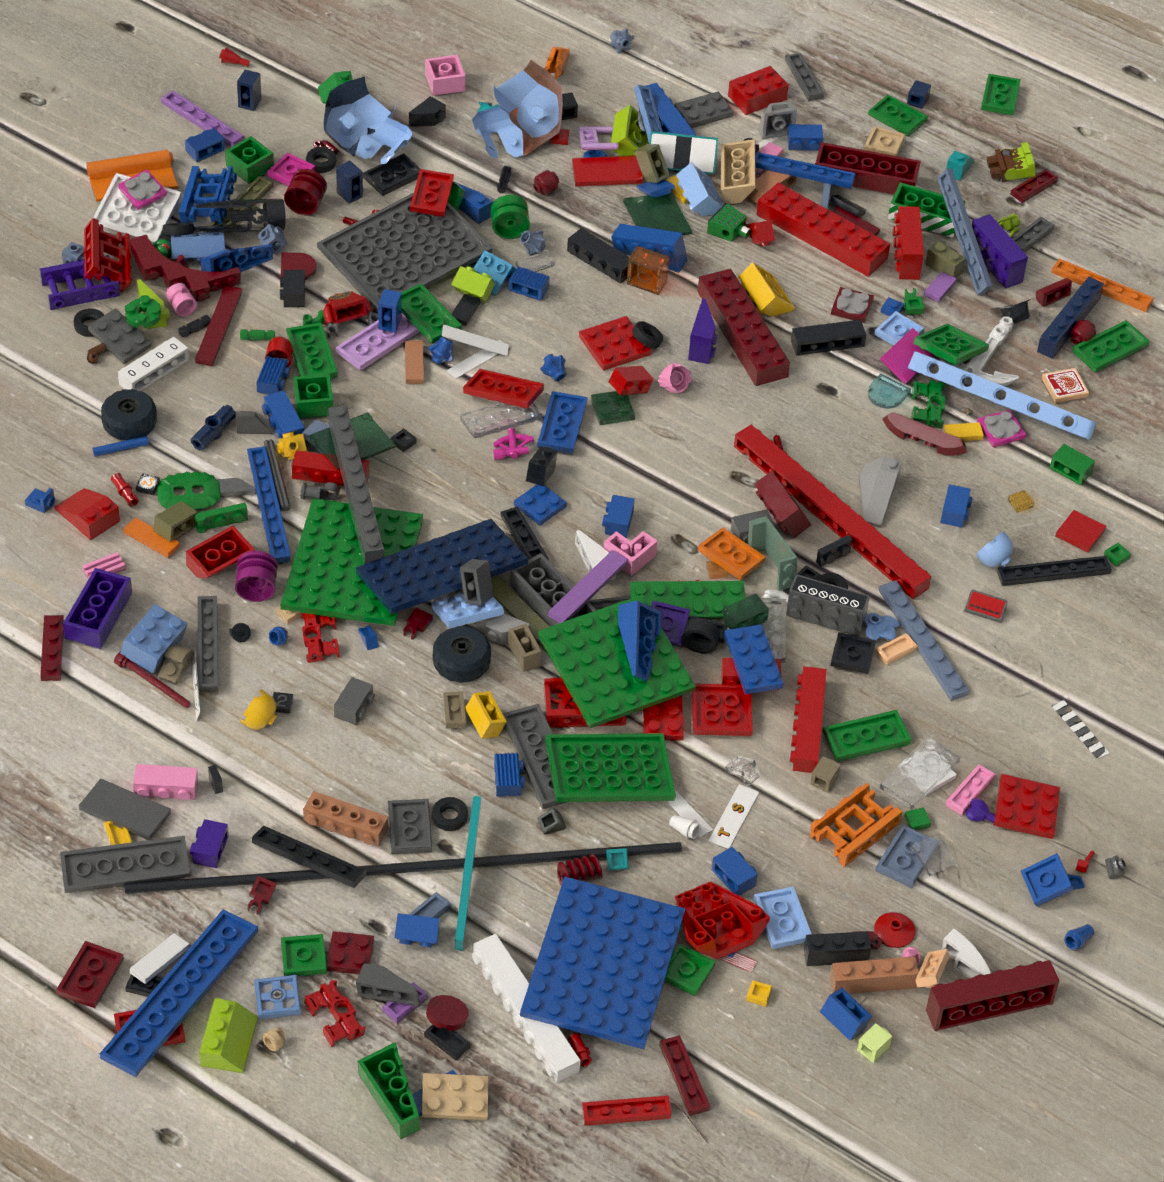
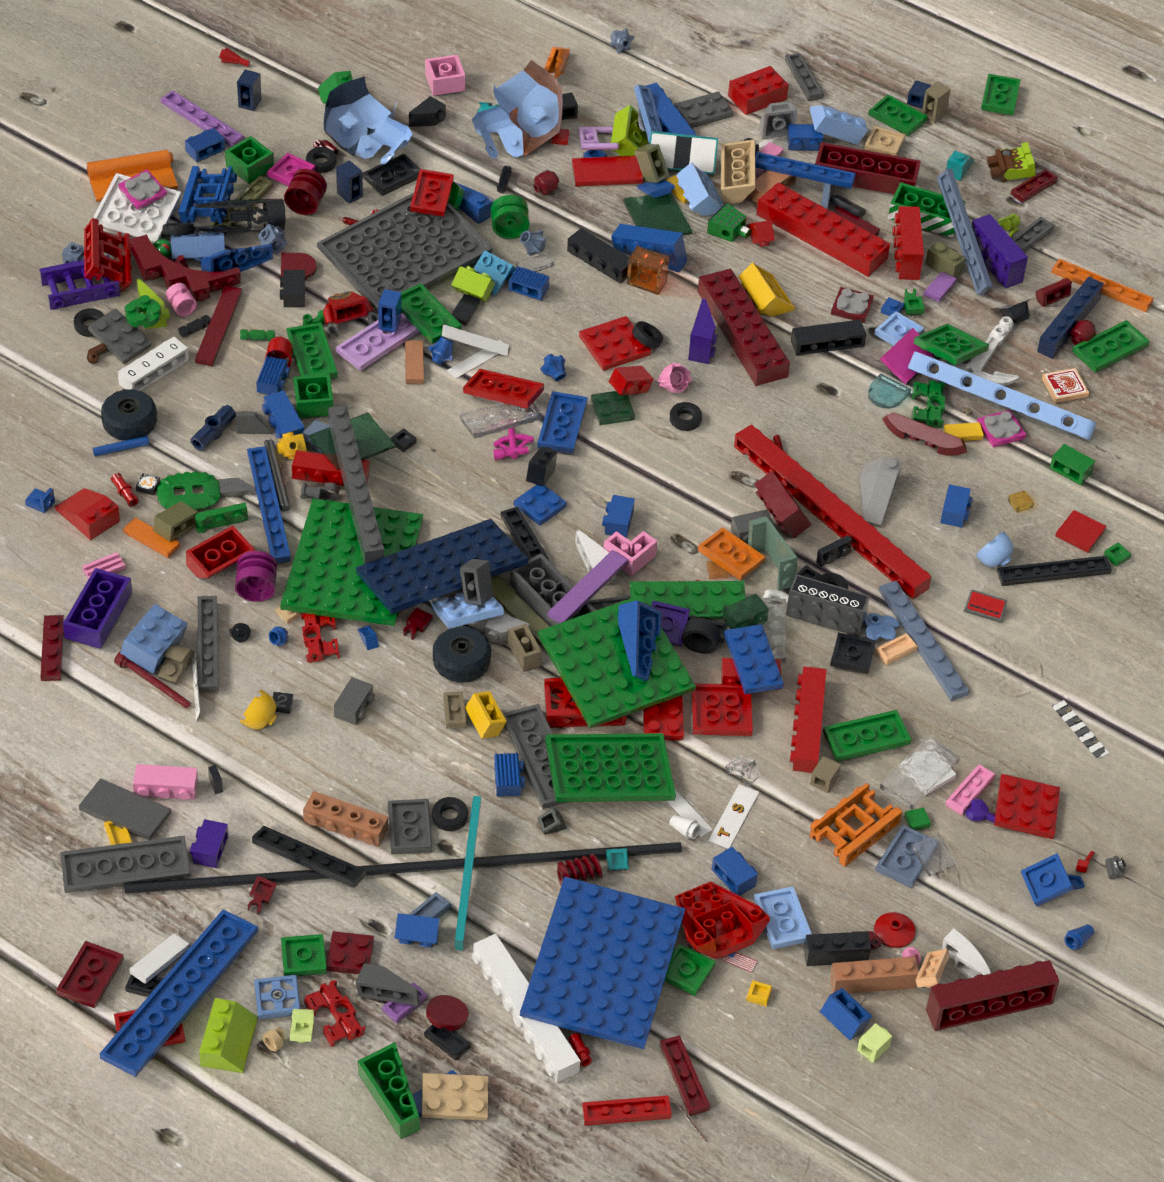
none -> yellowish green bracket [290,1009,314,1043]
none -> black tyre [670,402,702,431]
none -> light blue slope [810,105,868,145]
none -> dark tan brick [922,81,951,123]

